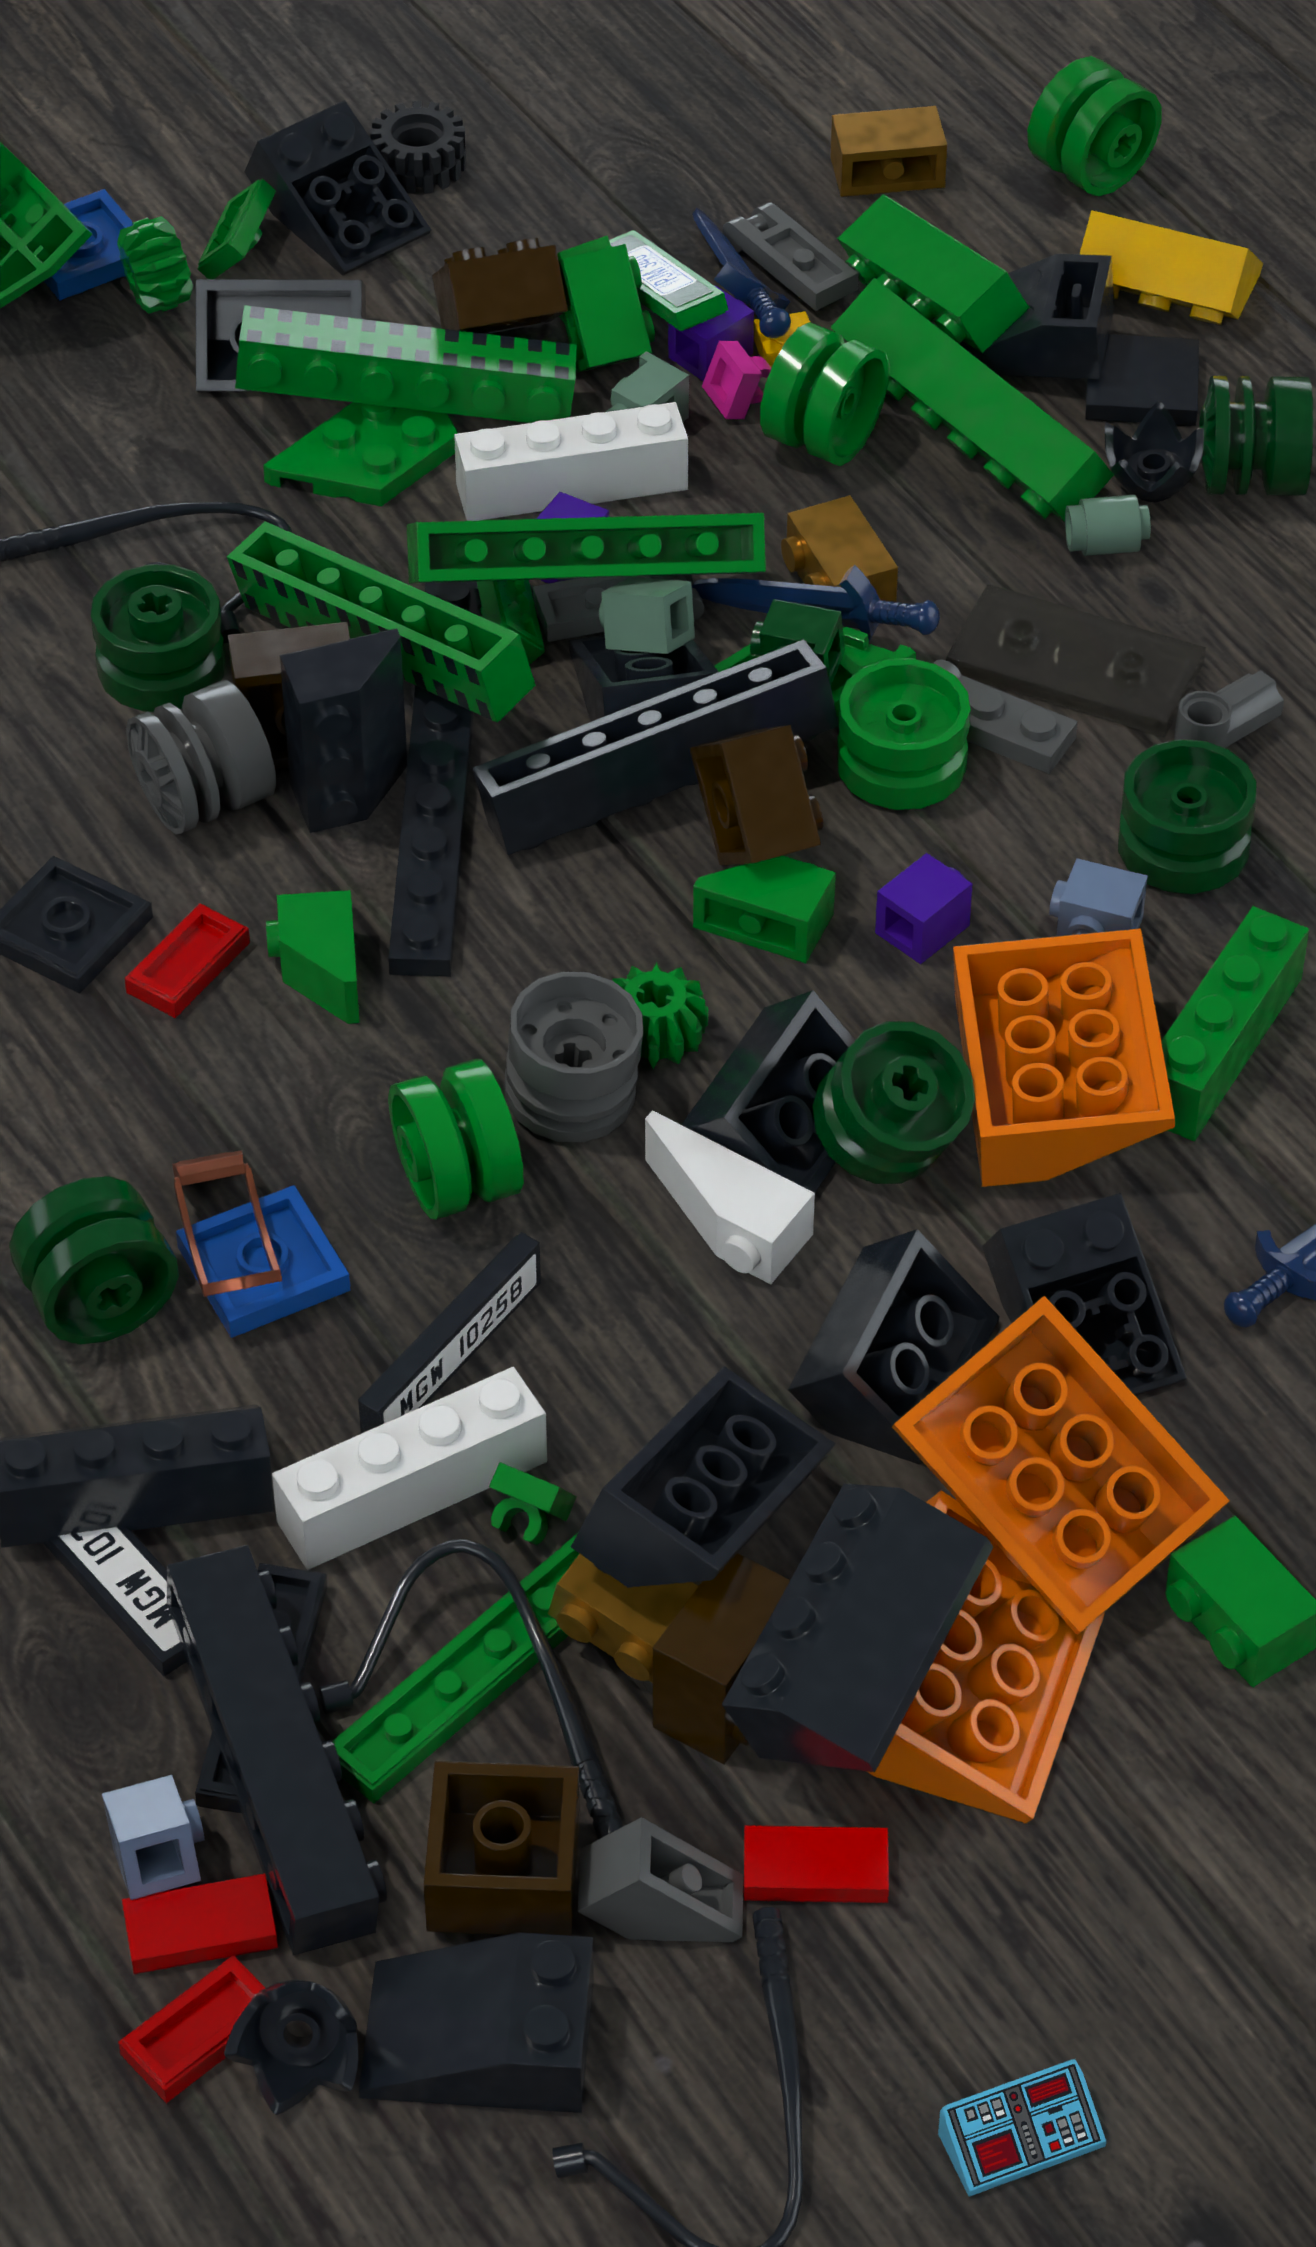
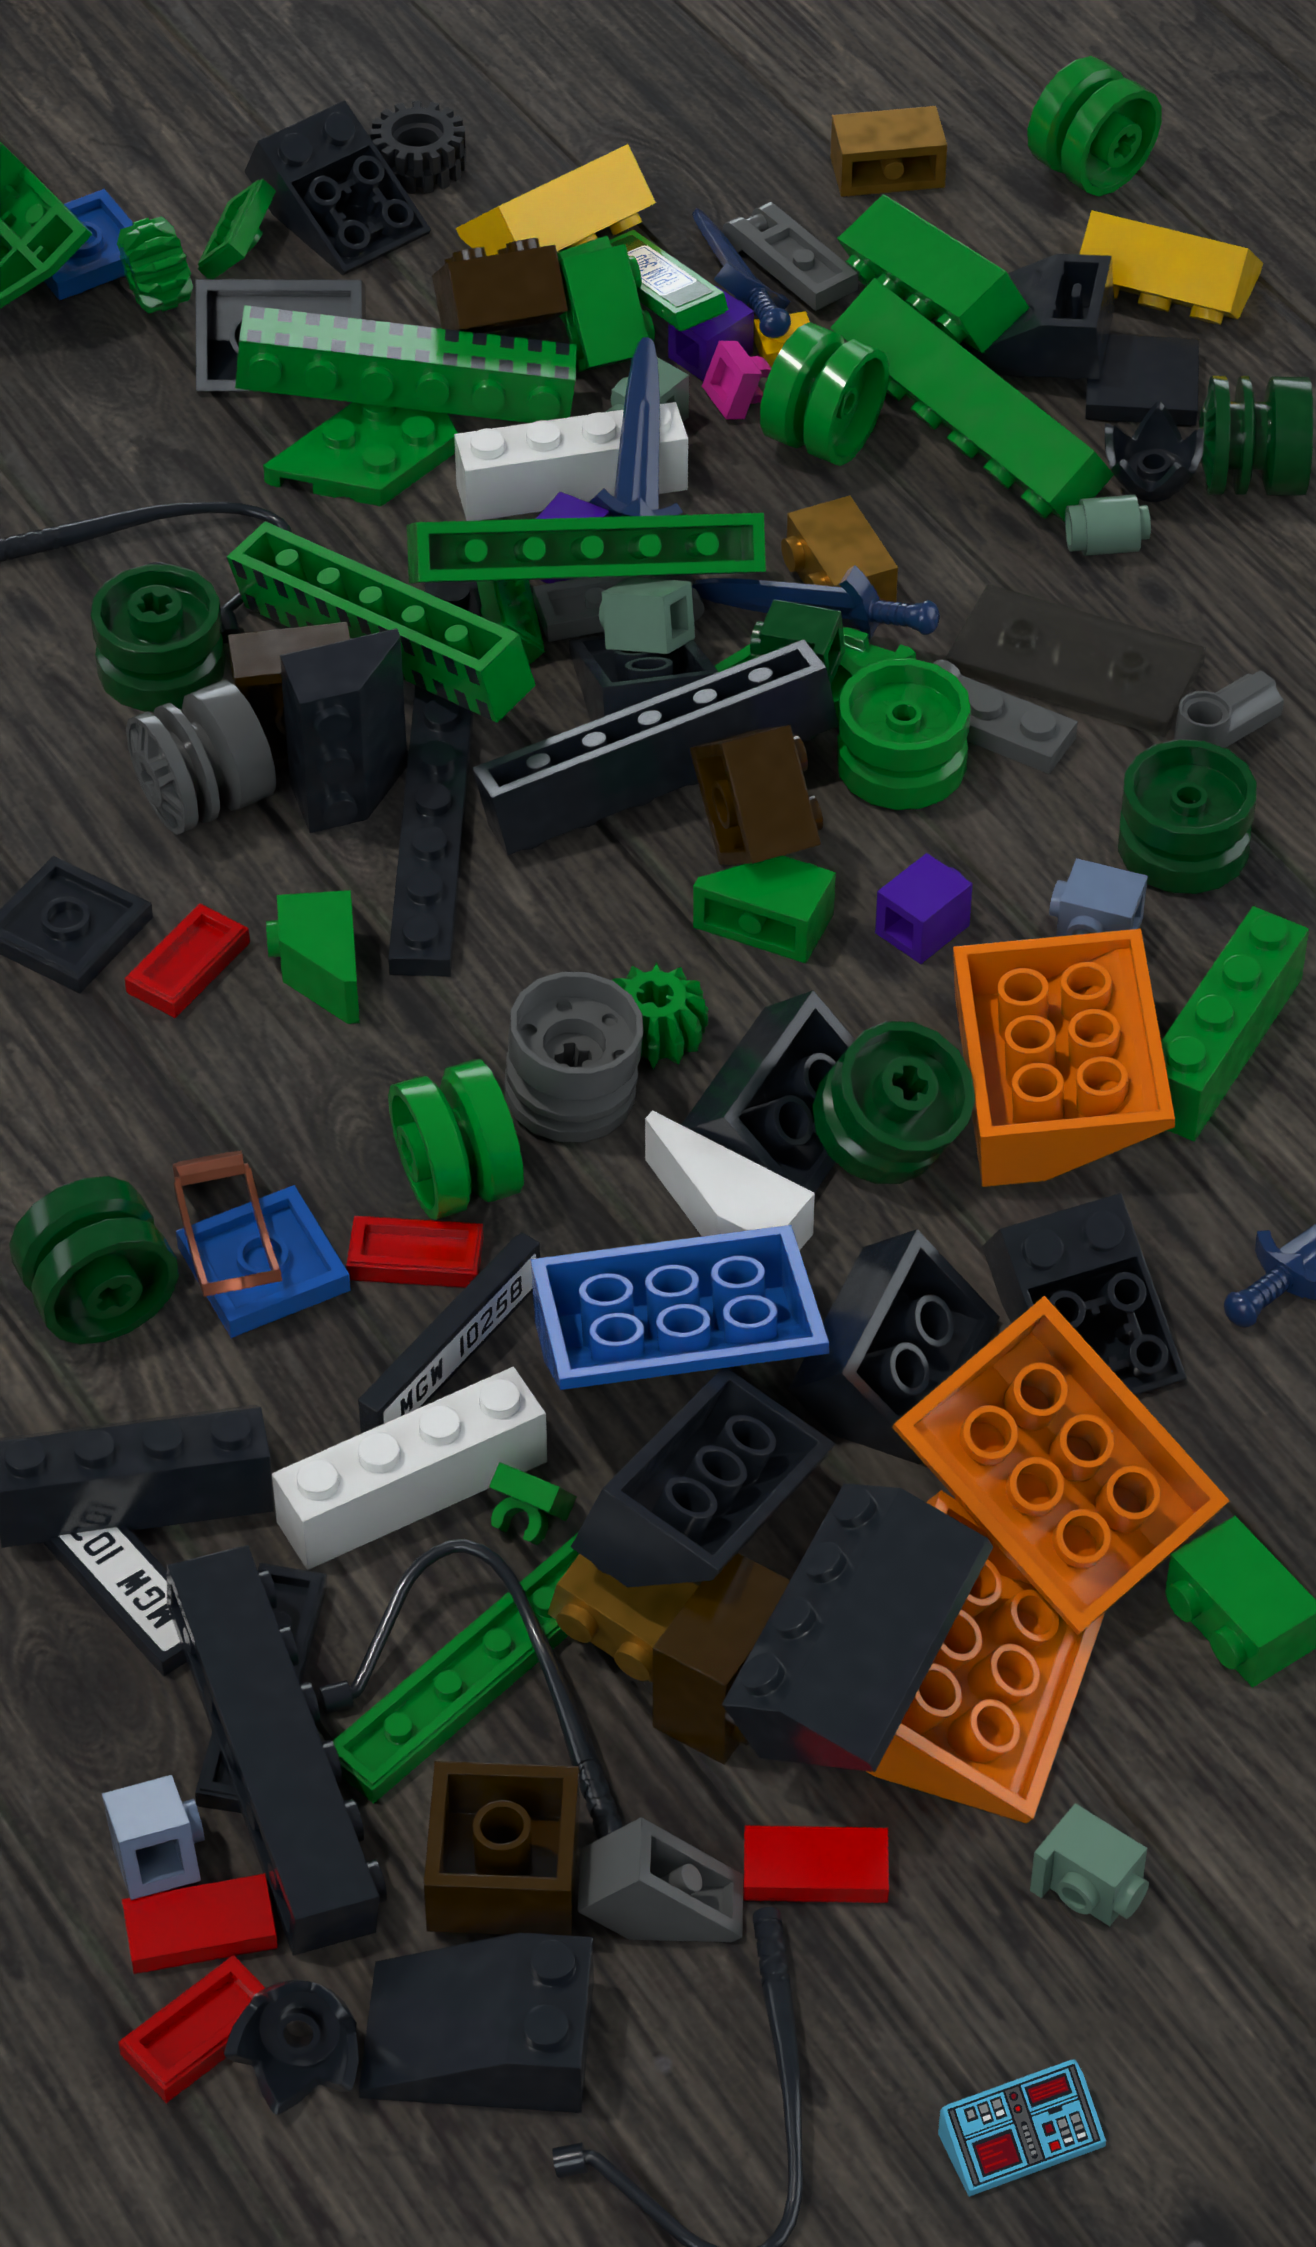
none -> red tile [346,1216,484,1288]
none -> yellow slope [456,144,656,256]
none -> blue slope [530,1225,829,1390]
none -> dark blue sword [589,337,683,517]
none -> sand green brick [1030,1803,1149,1926]

